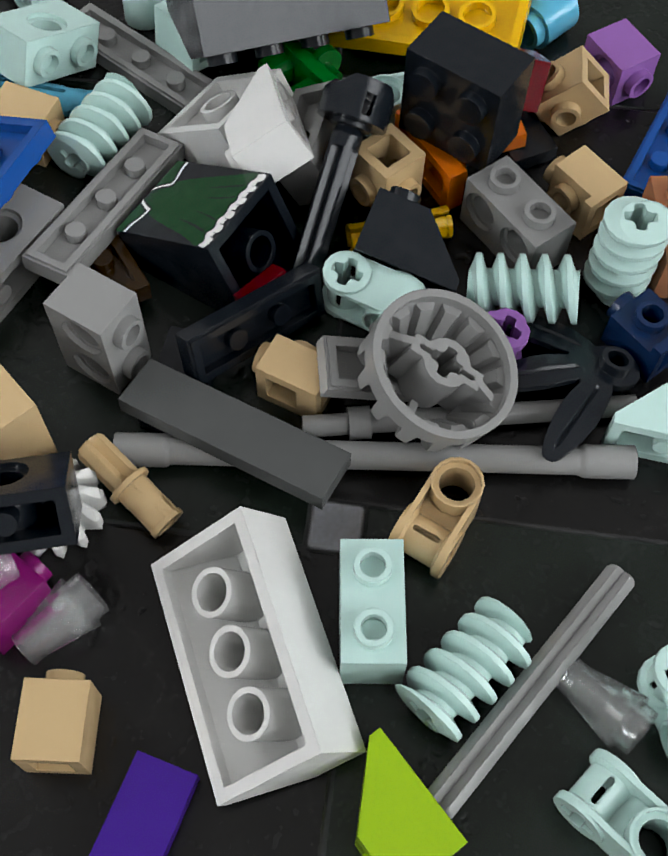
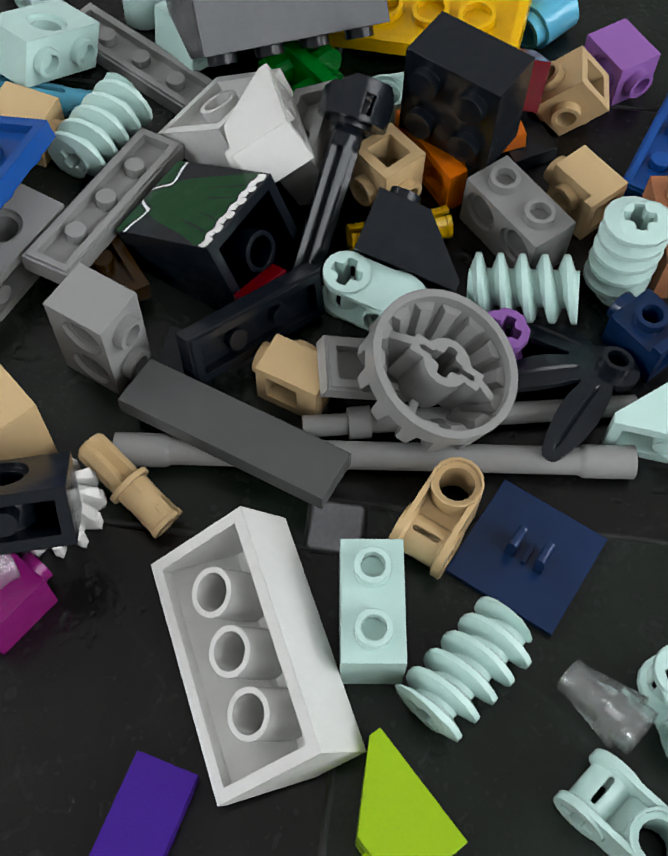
tan brick [10,669,102,775] -> none
clear cone [11,573,110,665] -> none
light grey axle [428,564,635,819] -> none
none -> dark blue piece [445,480,608,637]

